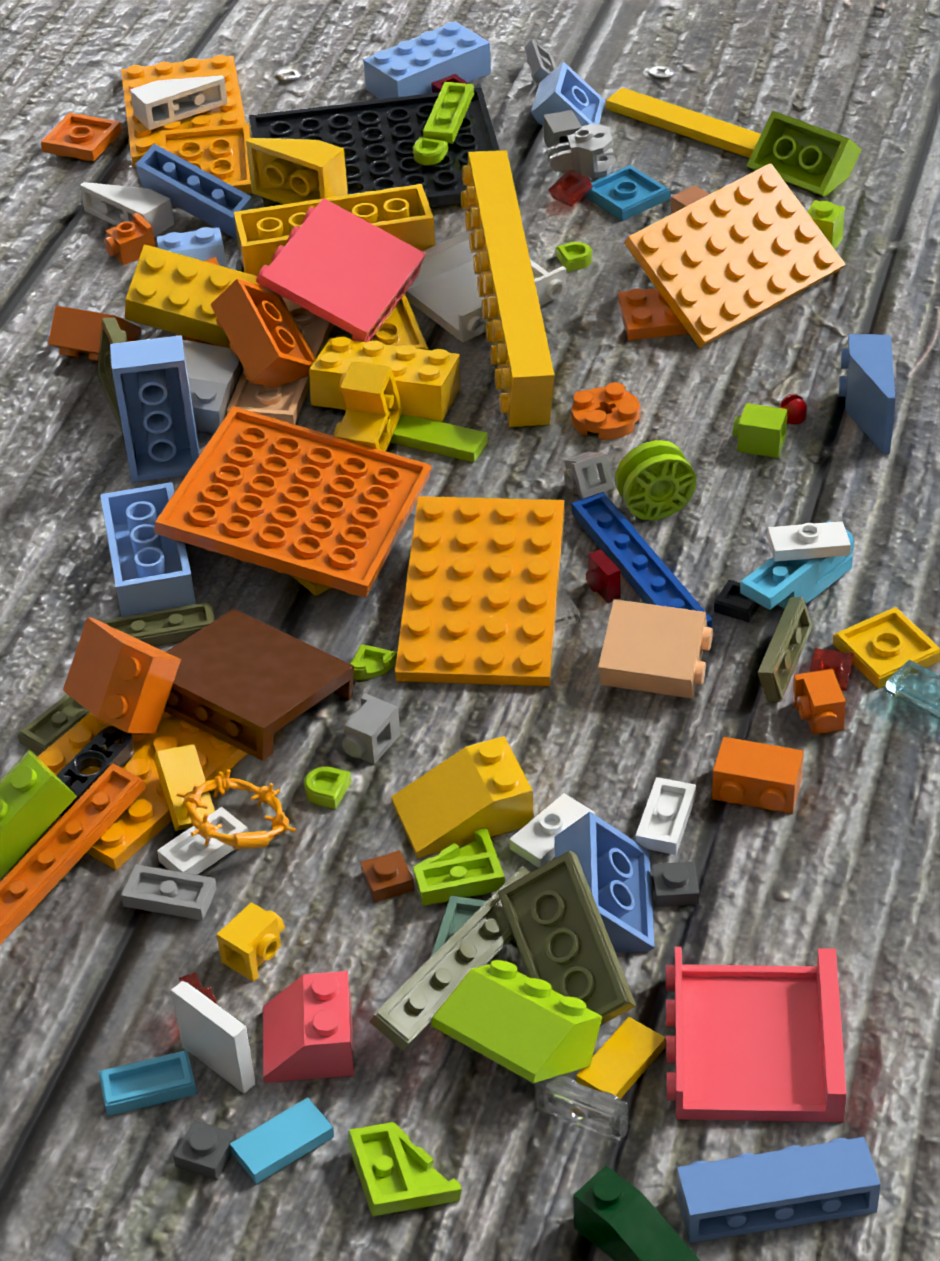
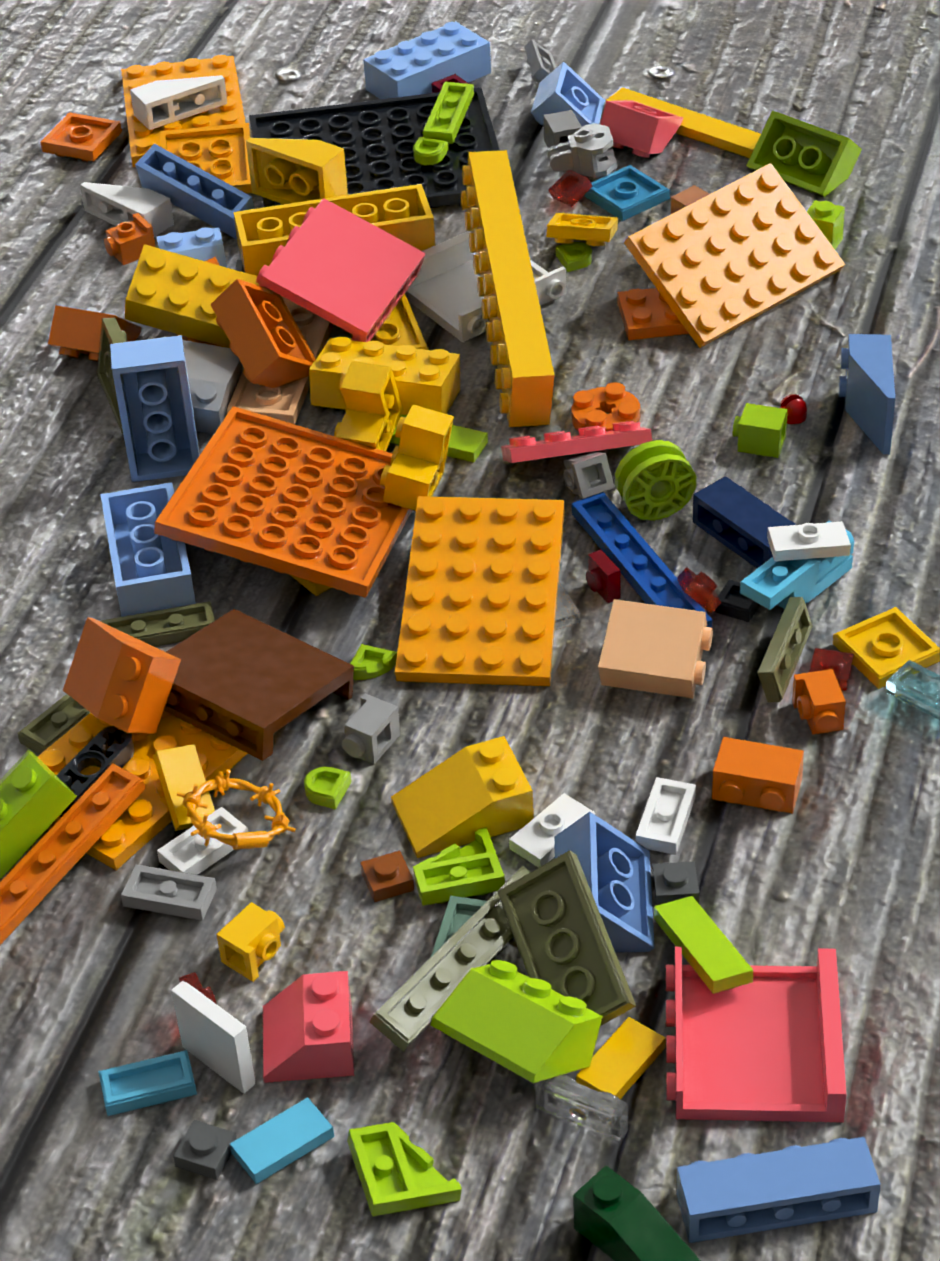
none -> yellow brick [380,405,454,511]
none -> coral plate [501,421,652,463]
none -> yellow plate [546,213,618,246]
none -> coral slope [600,100,683,158]
none -> lime tile [653,896,753,994]
none -> clear red plate [677,567,721,613]
none -> dark blue brick [693,476,796,568]

